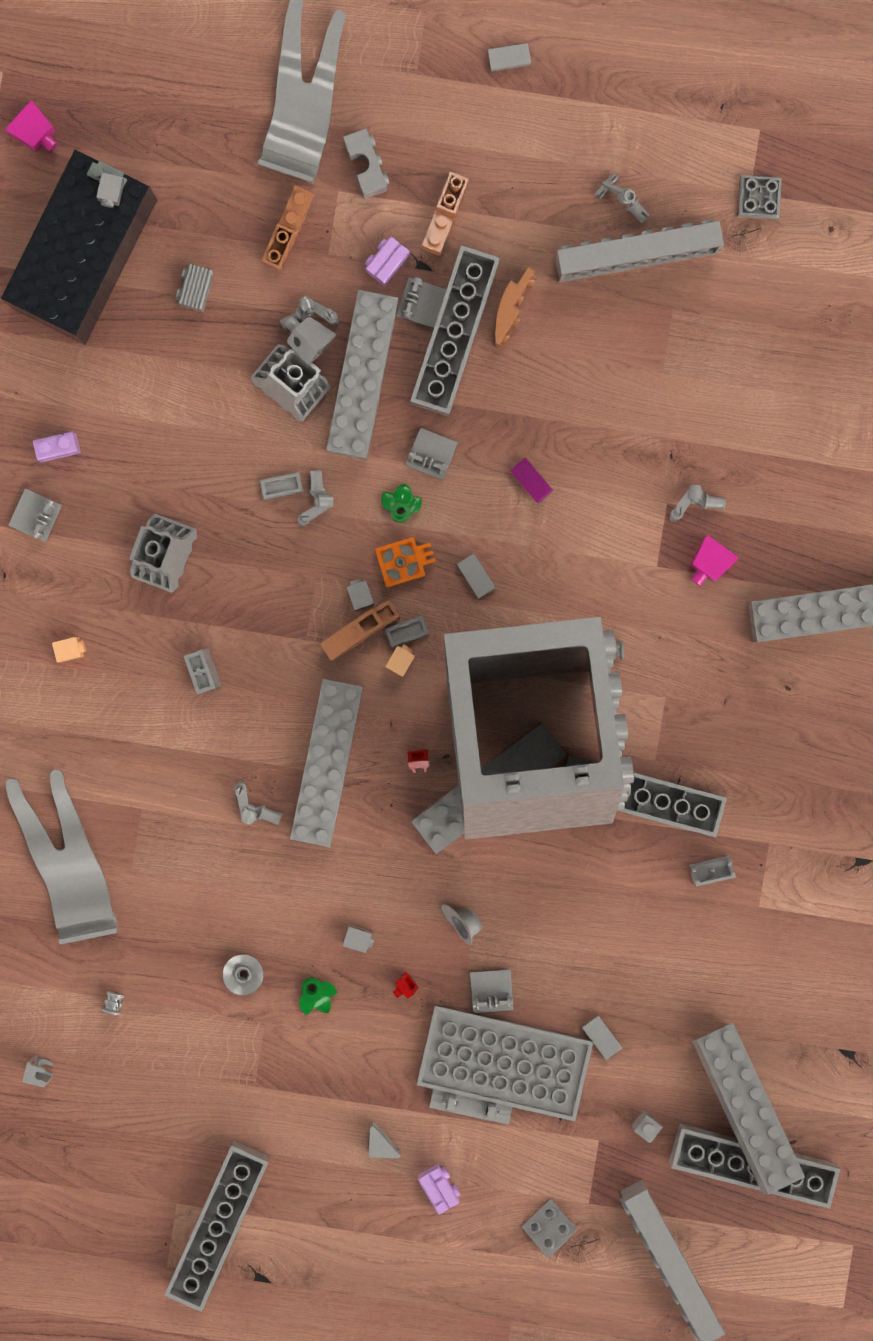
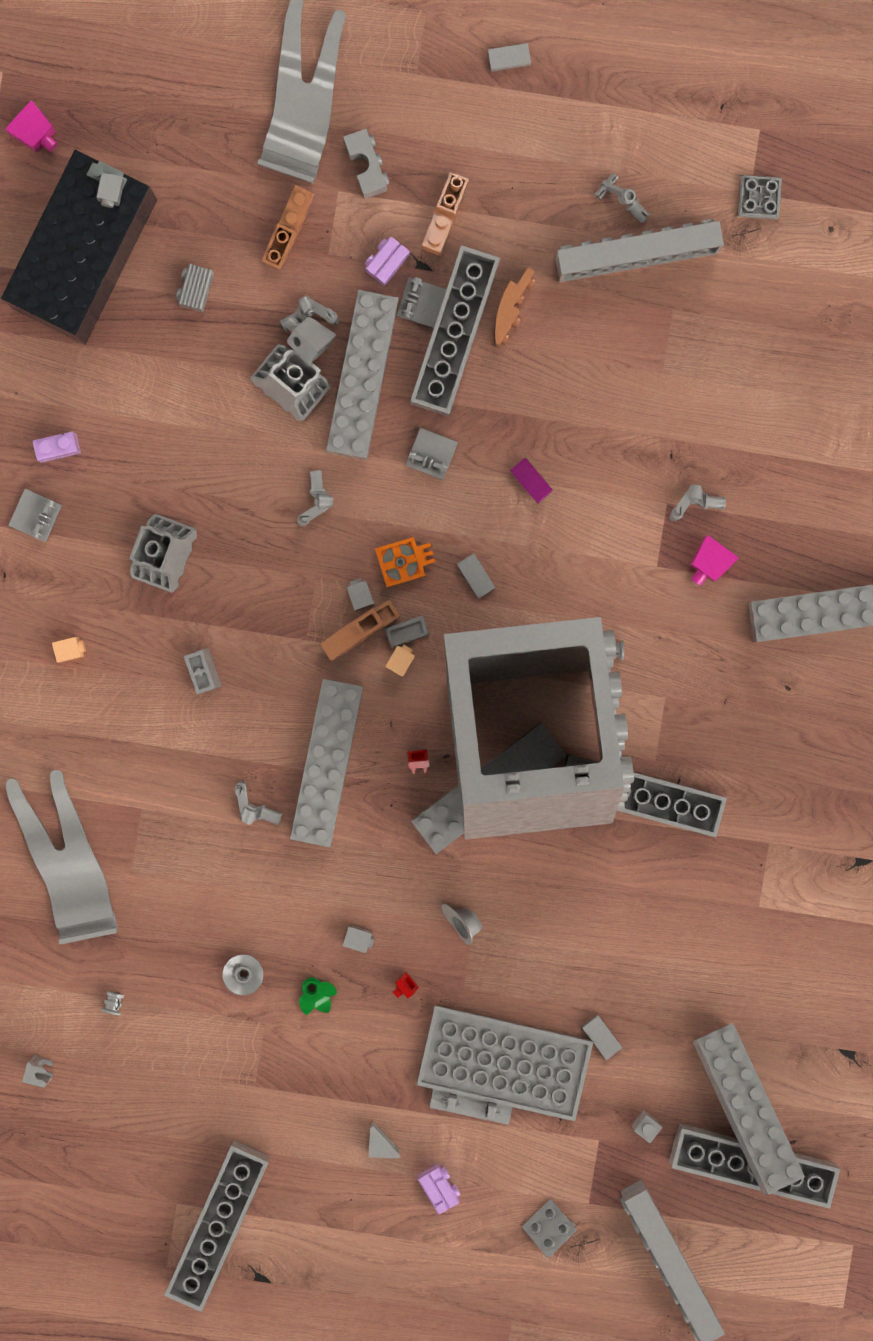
light grey tile [259,472,303,500] -> none
green plate [382,484,422,523] -> none
light grey hinge [470,969,514,1013] -> none
light grey hinge [689,856,736,887] -> none

